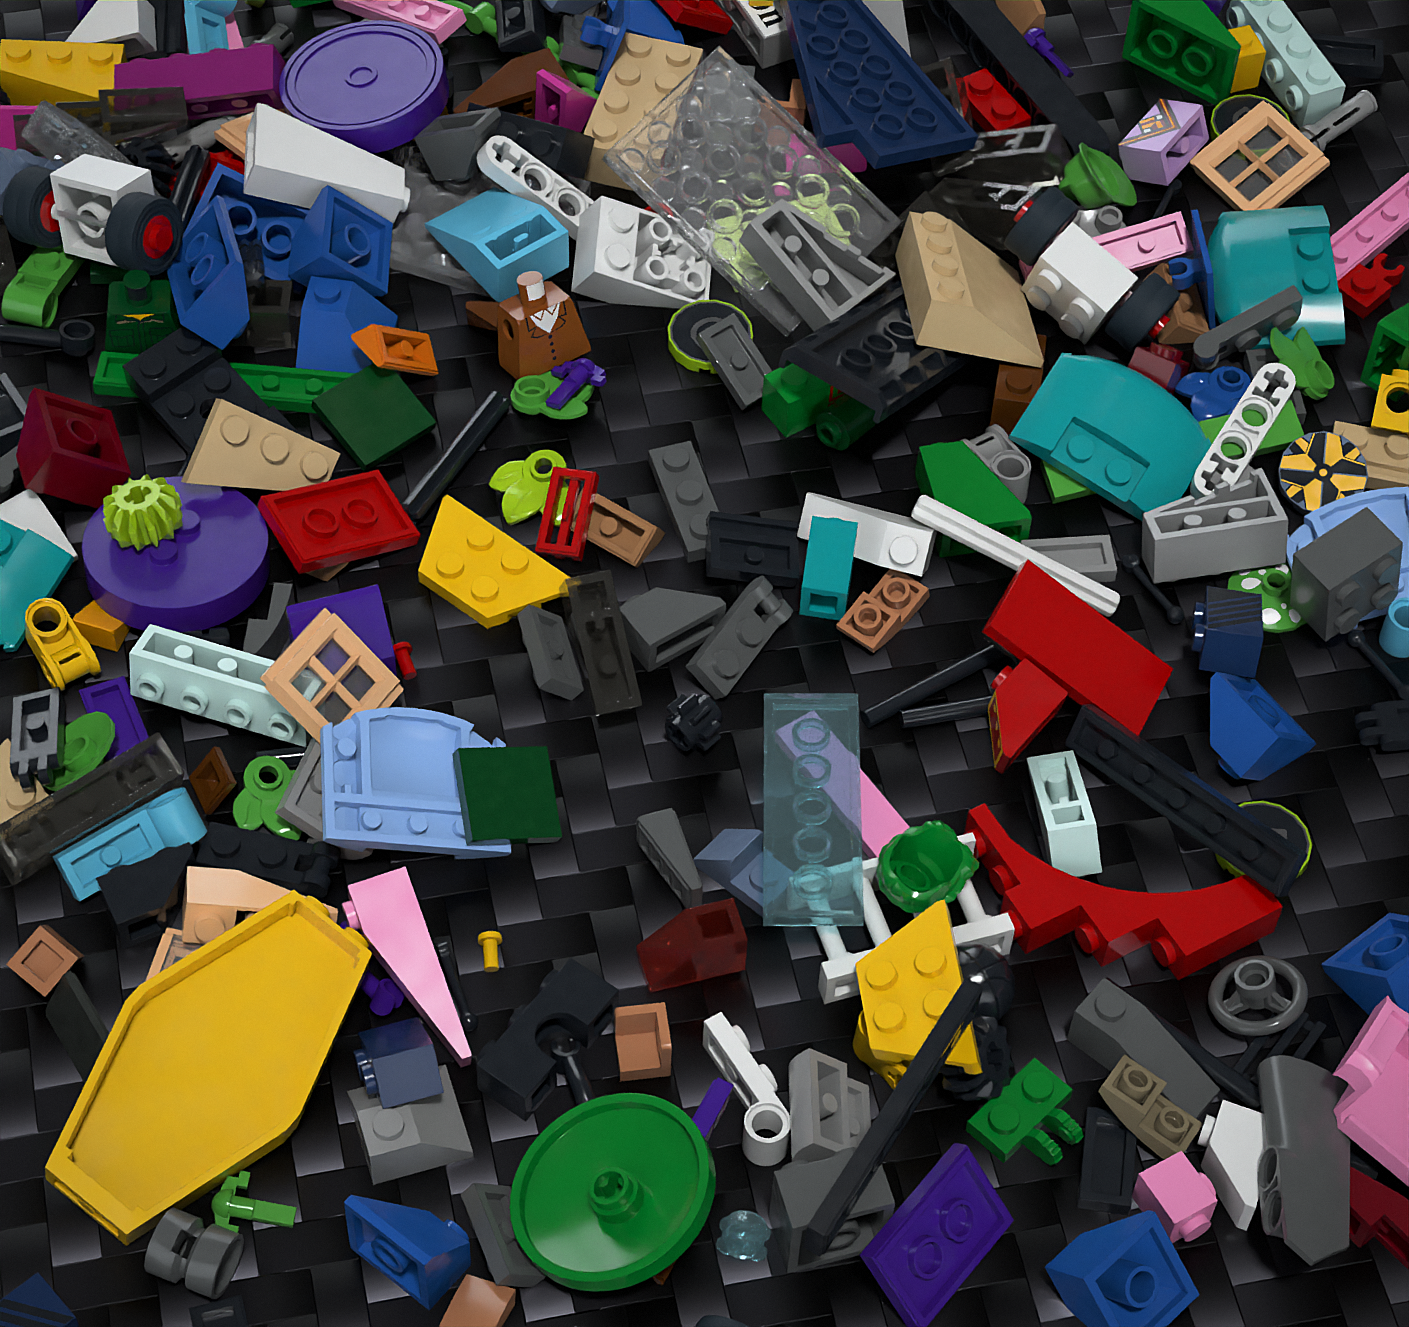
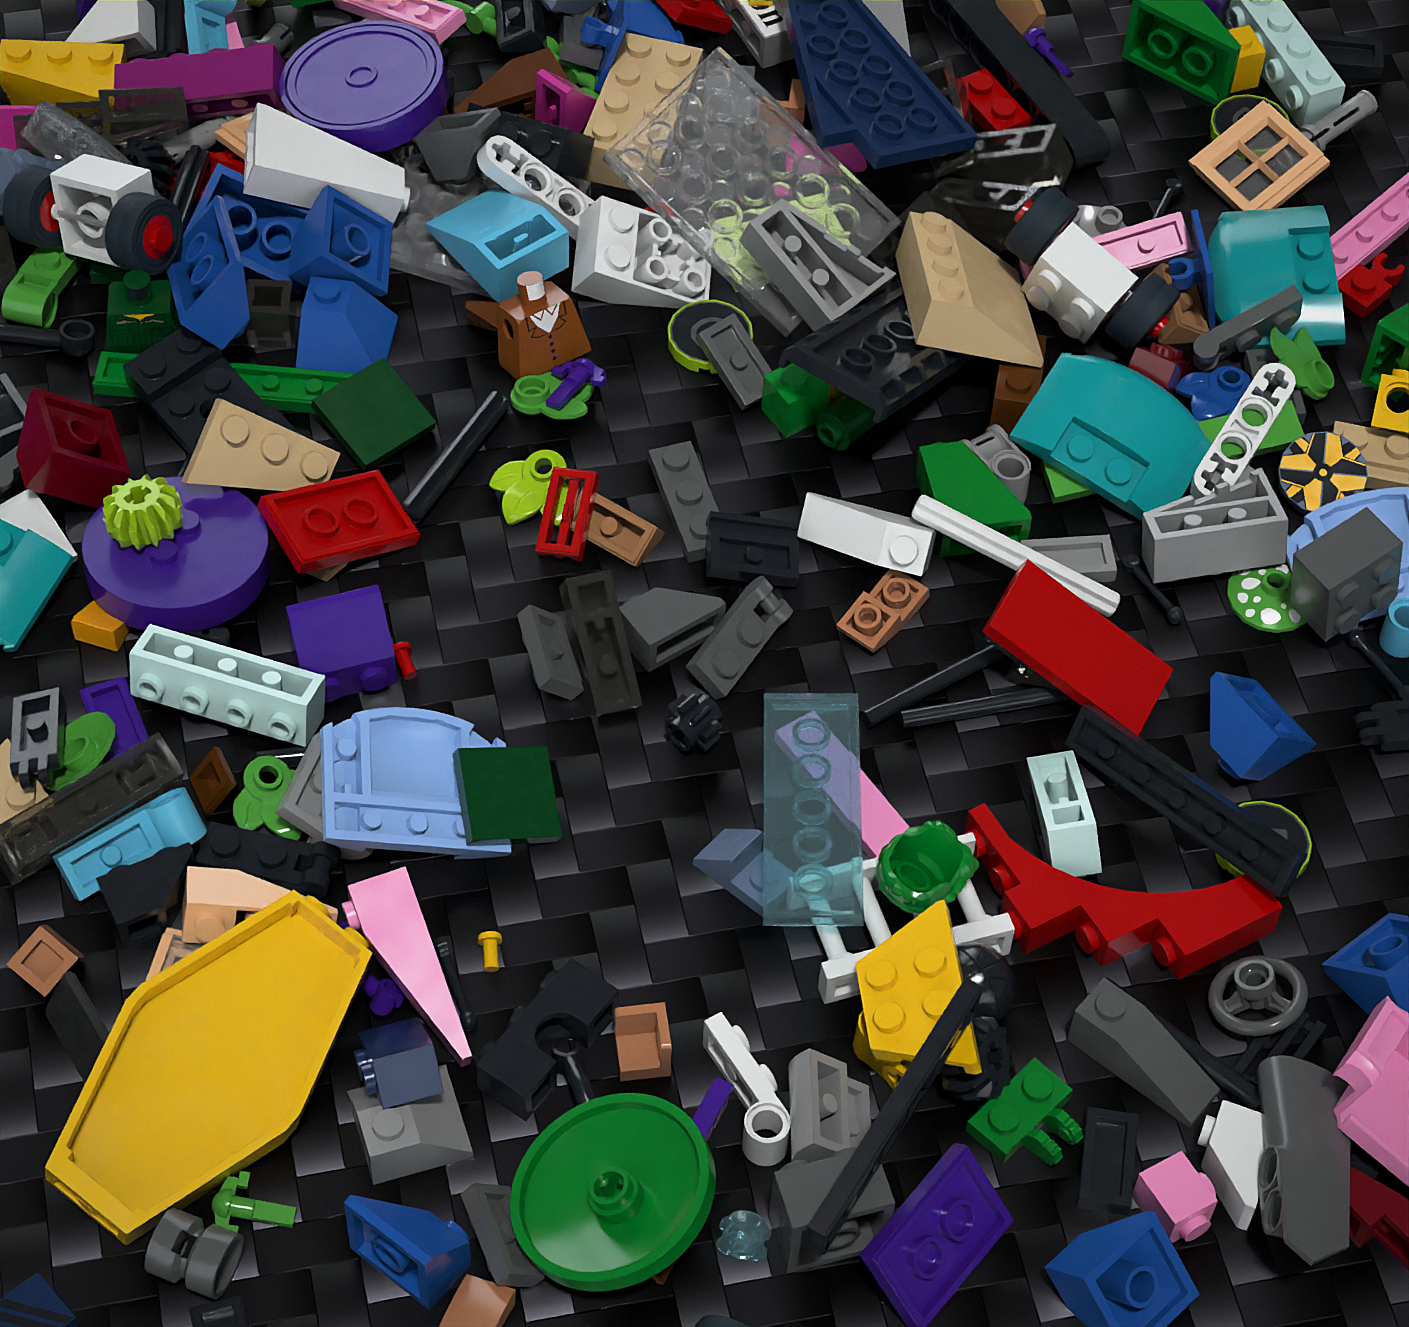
yellow piece [25,598,101,692] -> none
black axle [238,238,265,289] -> none
dark grey slope [243,583,295,661] -> none
light nougat piece [260,608,404,744] -> none
orange slope [351,324,438,376] -> none
yellow wing [418,494,579,629] -> none
dark grey slope [636,808,703,915] -> none
clear red slope [636,898,748,992] -> none
teal slope [799,516,858,621] -> none
red slope [988,658,1069,774] -> none
bright green piece [1058,142,1137,210] -> none
dark tan slope [1098,1054,1203,1160] -> none
lavender brick [1118,99,1209,186] -> none
dark blue brick [1191,586,1264,678] -> none

